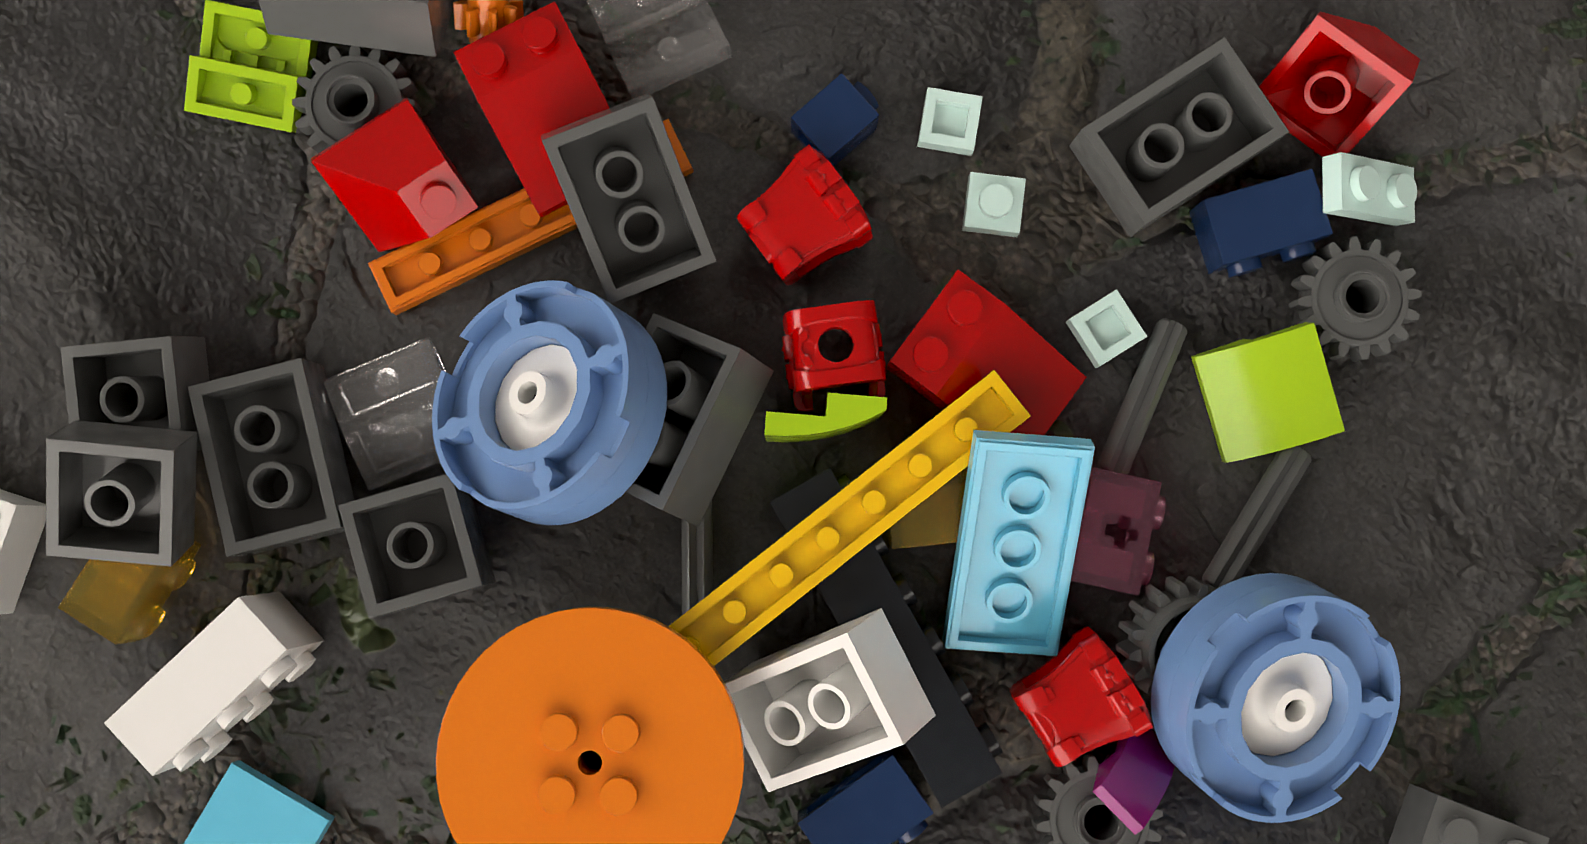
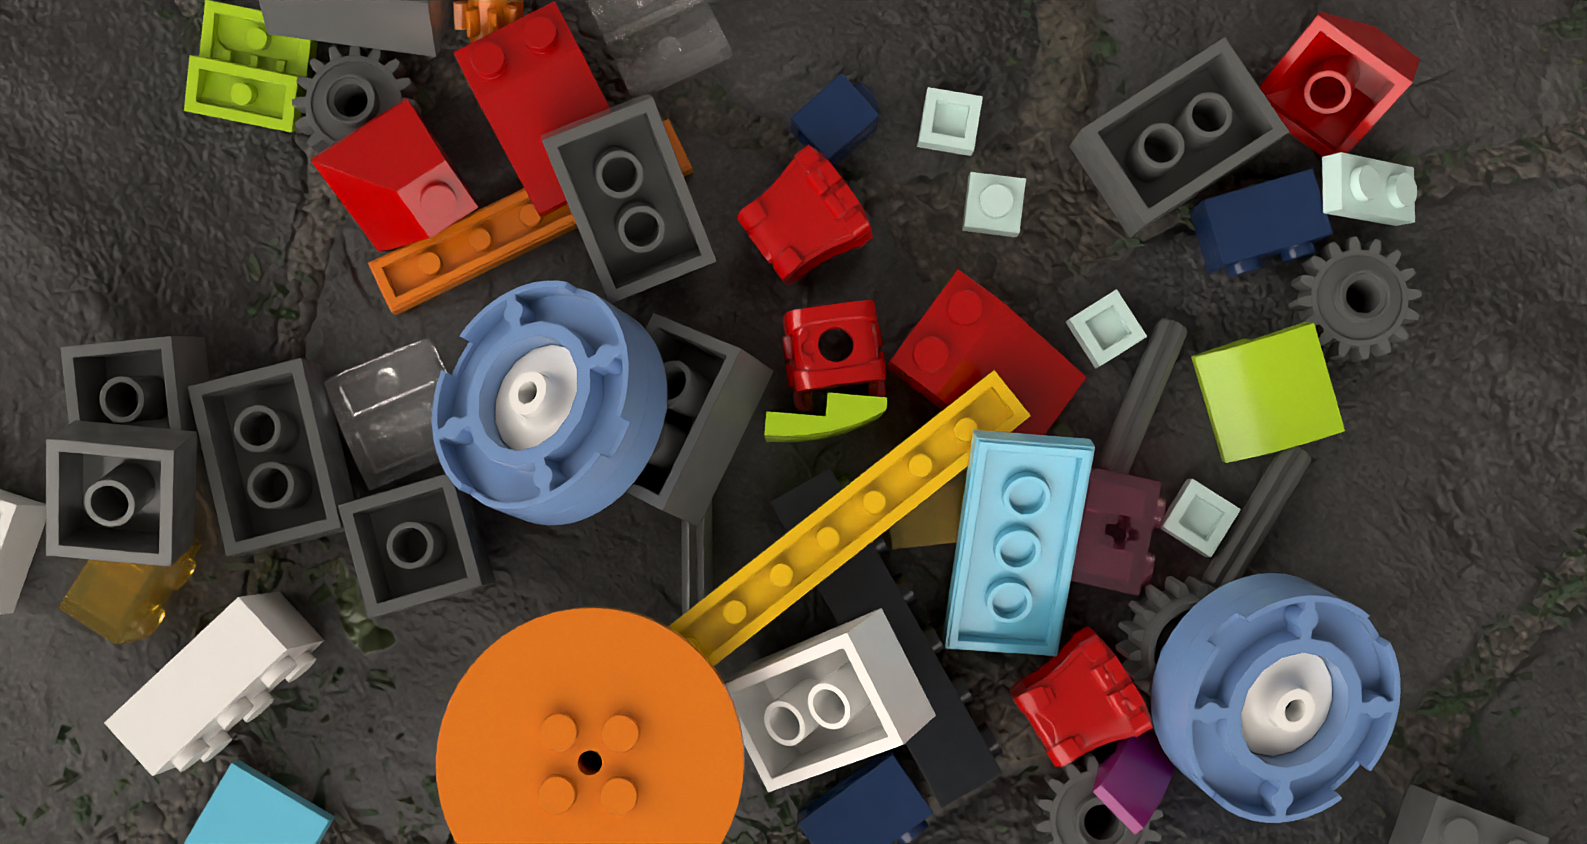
none -> light aqua plate [1157,479,1241,557]

